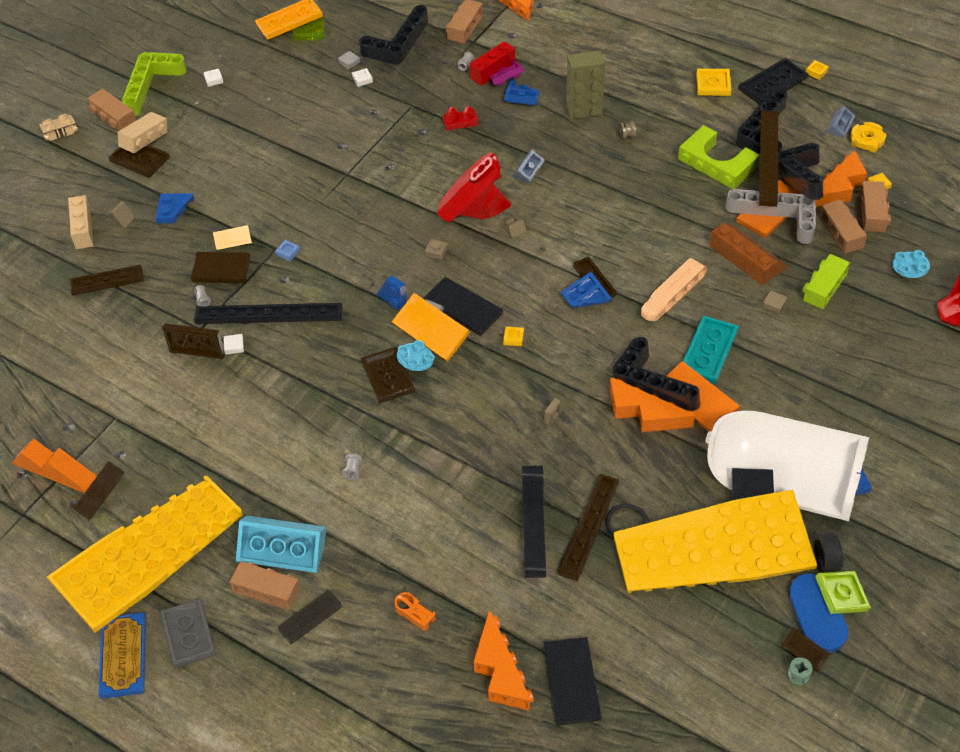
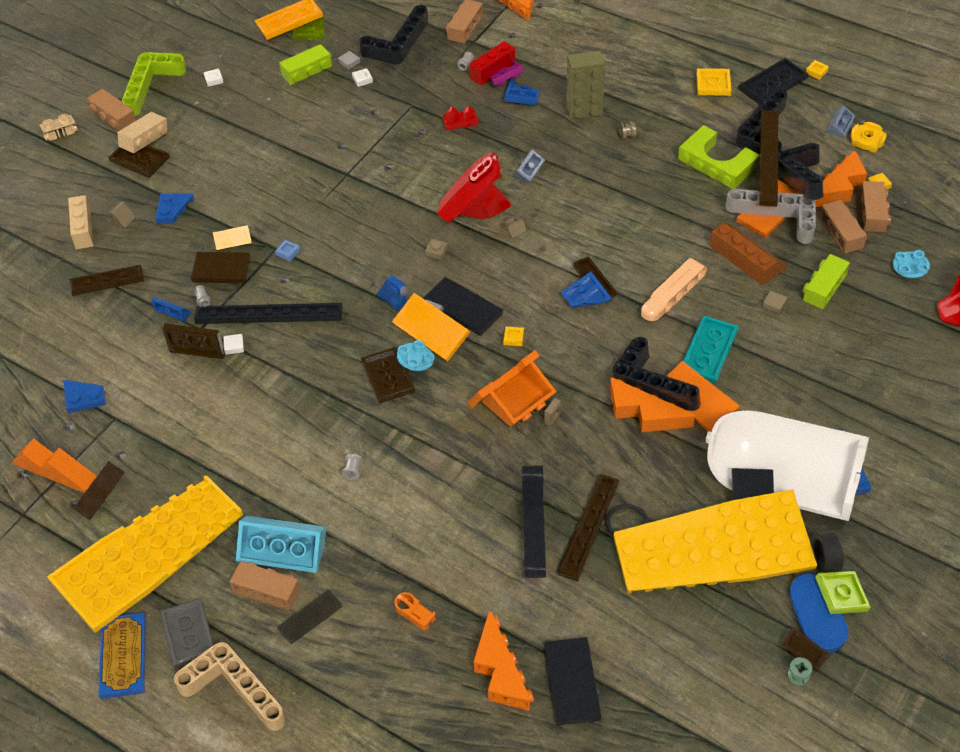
none -> blue wing [63,380,106,413]
none -> blue slope [151,296,192,321]
none -> tan beam [174,642,285,731]
none -> lime brick [279,44,332,85]
none -> orange windscreen [467,350,557,427]

